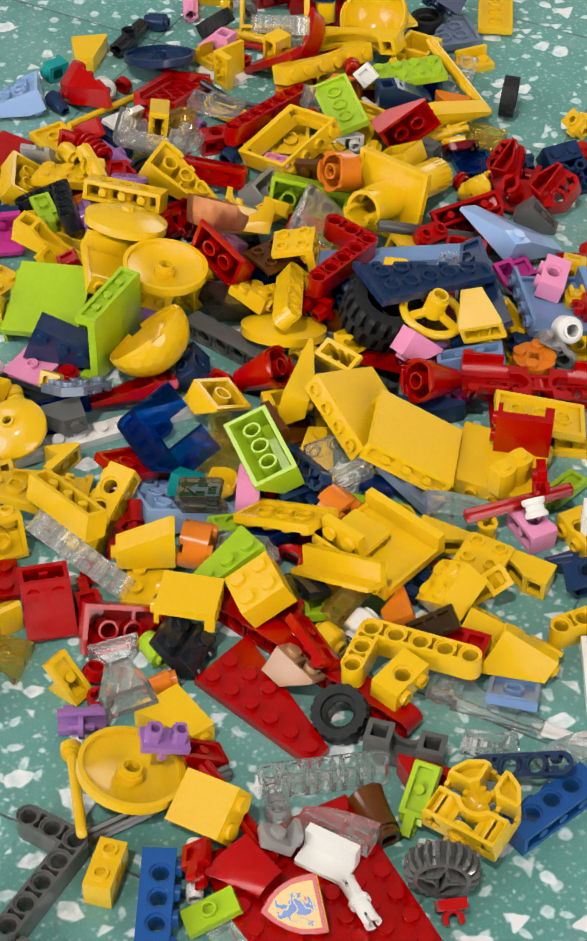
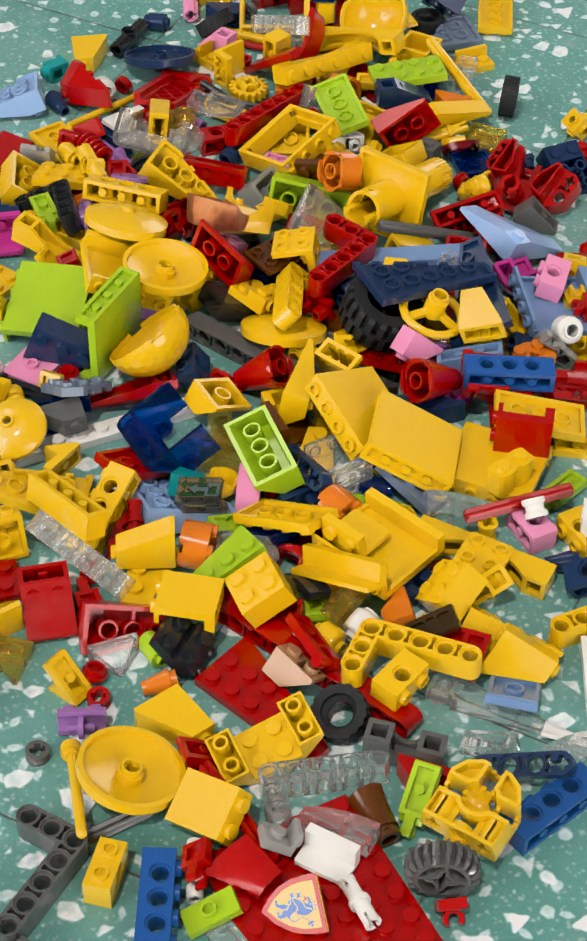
clear slope [99,656,159,720] -> none
medium lavender hips [138,721,191,761] -> none
red bush [344,57,360,80] -> none
white tile [353,61,380,89] -> none
red plate [412,221,448,246] -> none
red plate [531,459,550,495] -> none
none -> dark grey bush [25,740,50,767]
none -> yellow slope [204,691,324,786]
none -> dark blue slope [206,2,240,29]
none -> yellow gear [228,75,268,103]
none -> blue brick [462,354,556,392]

